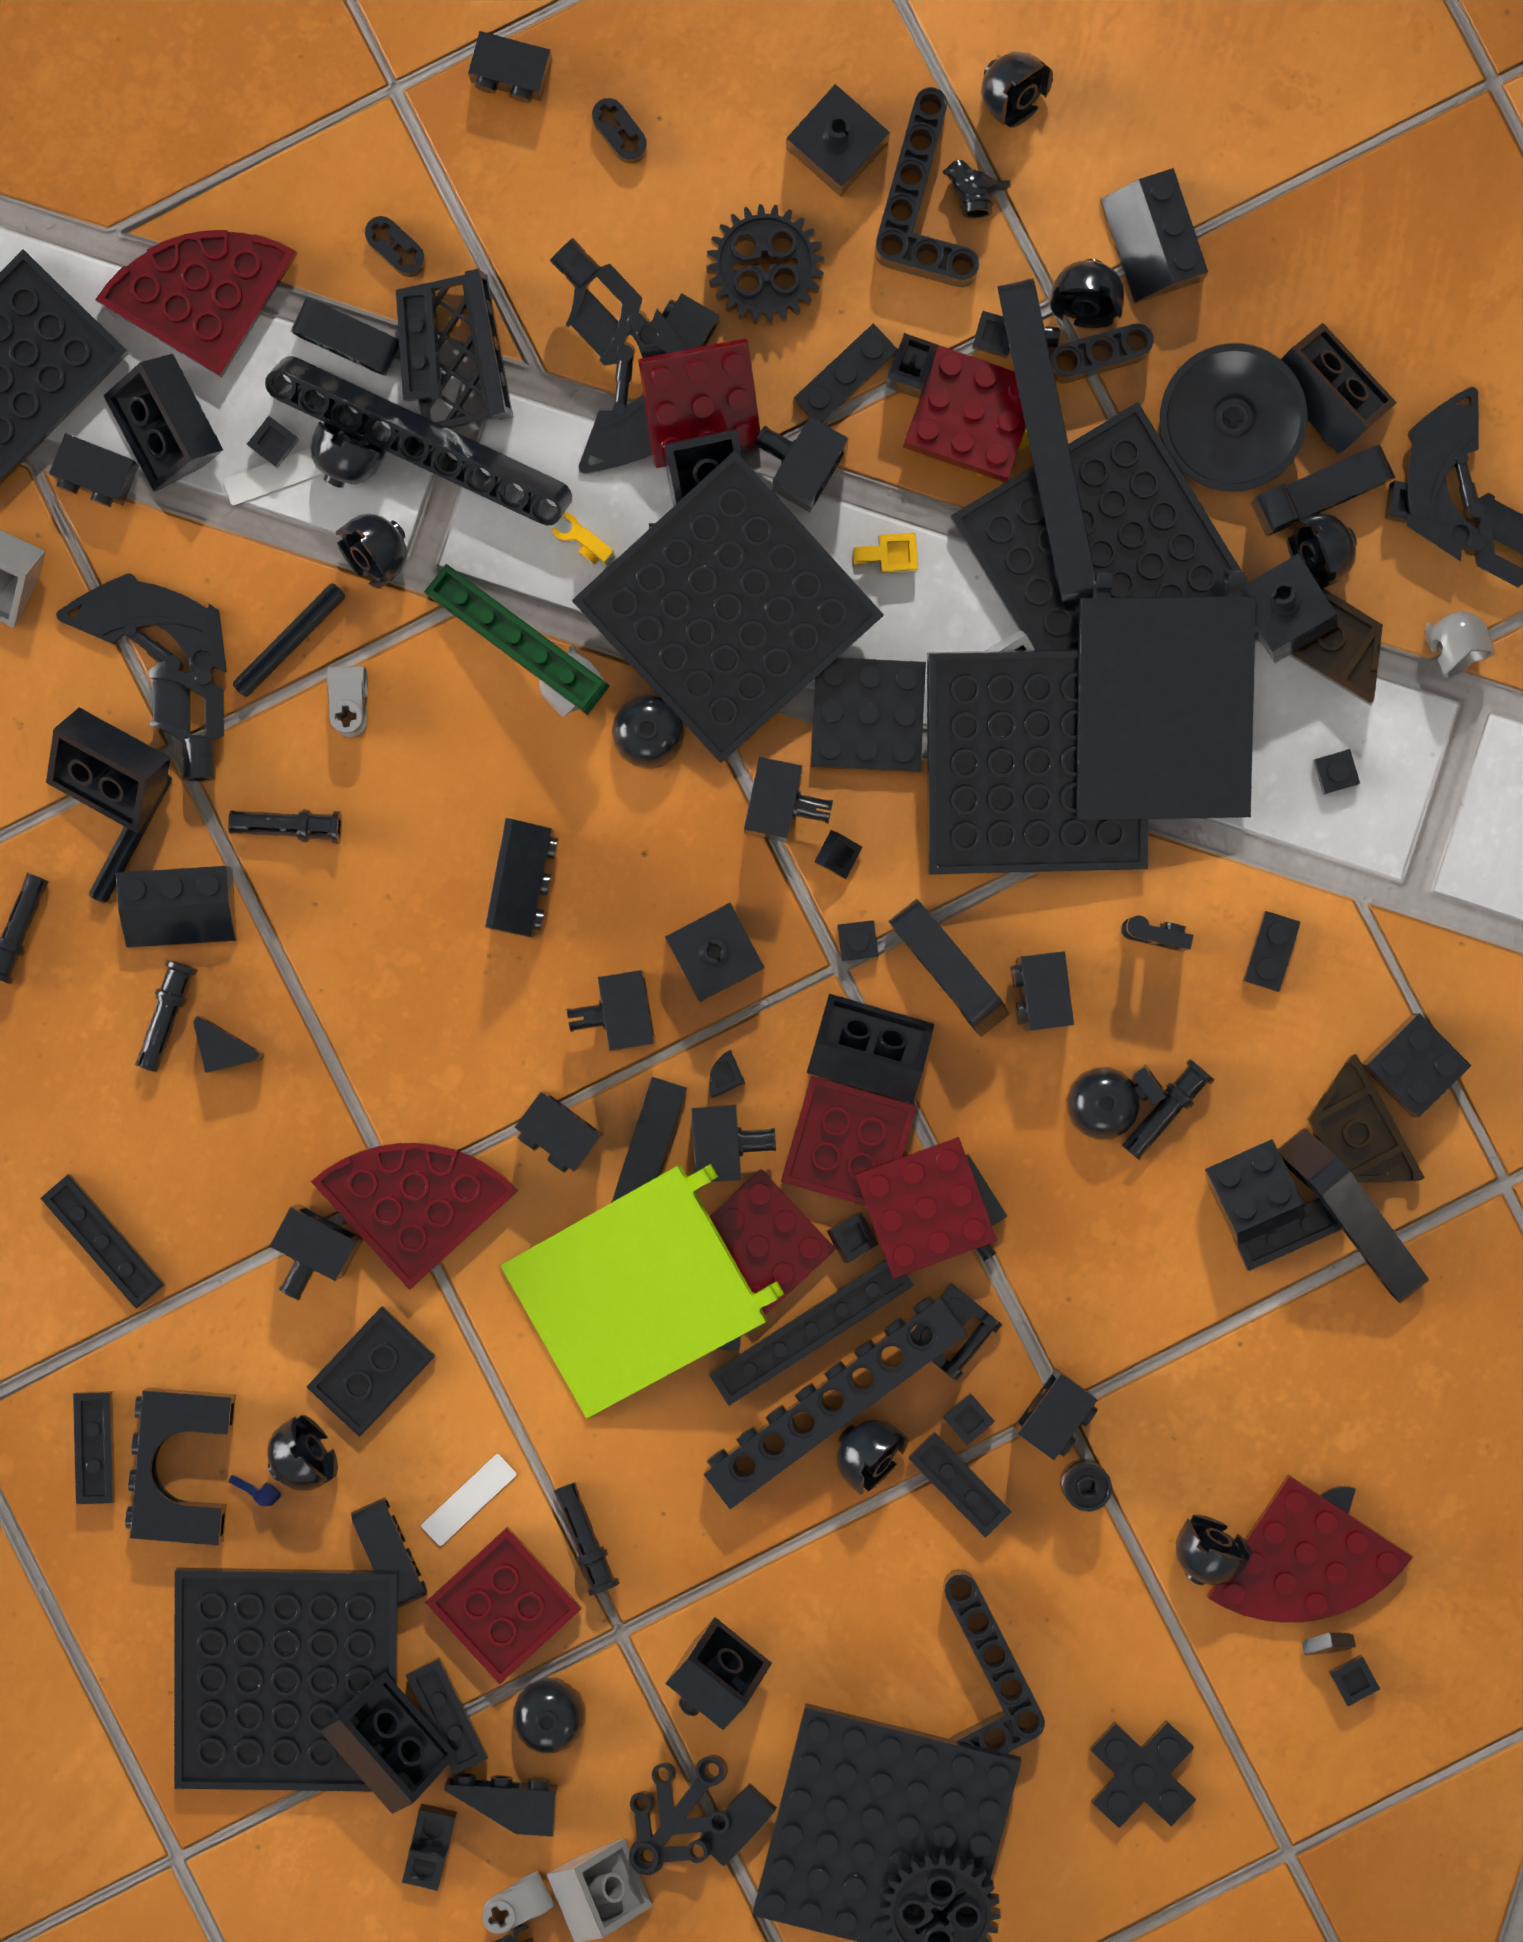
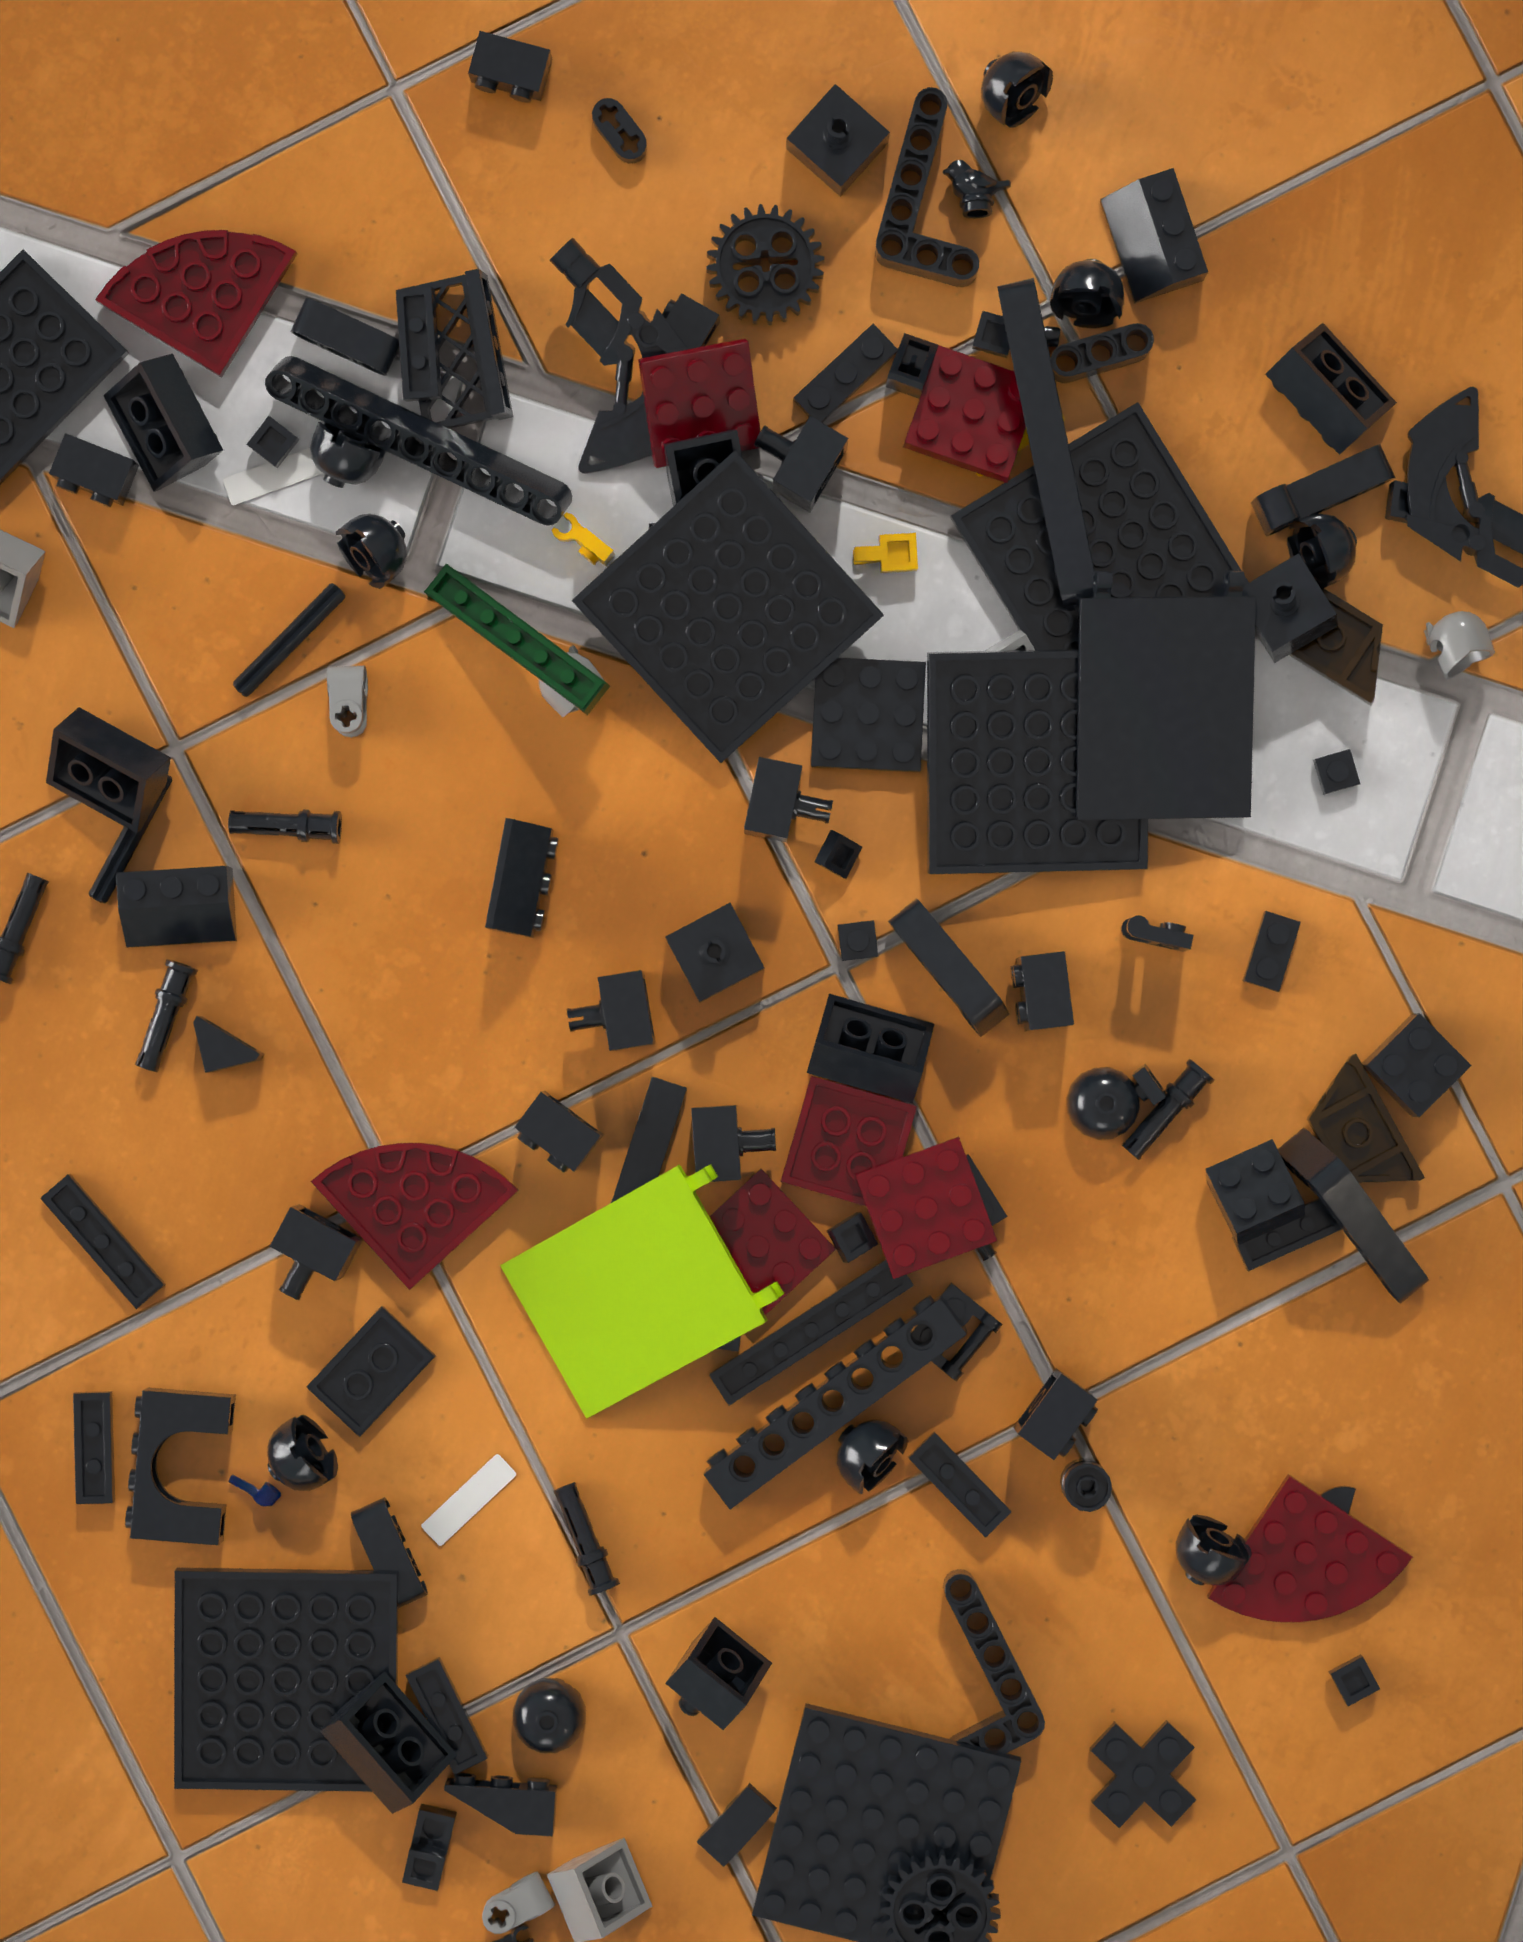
black piece [56,573,227,782] -> none
black beam [365,216,426,277] -> none
dark red plate [425,1526,582,1684] -> none
black cylinder [612,695,685,769] -> none
black plant [629,1755,733,1875] -> none
black tile [709,1050,745,1098] -> none
black plate [943,1392,995,1445] -> none
black dish [1160,343,1308,492] -> none
tile [1302,1632,1356,1655] -> none

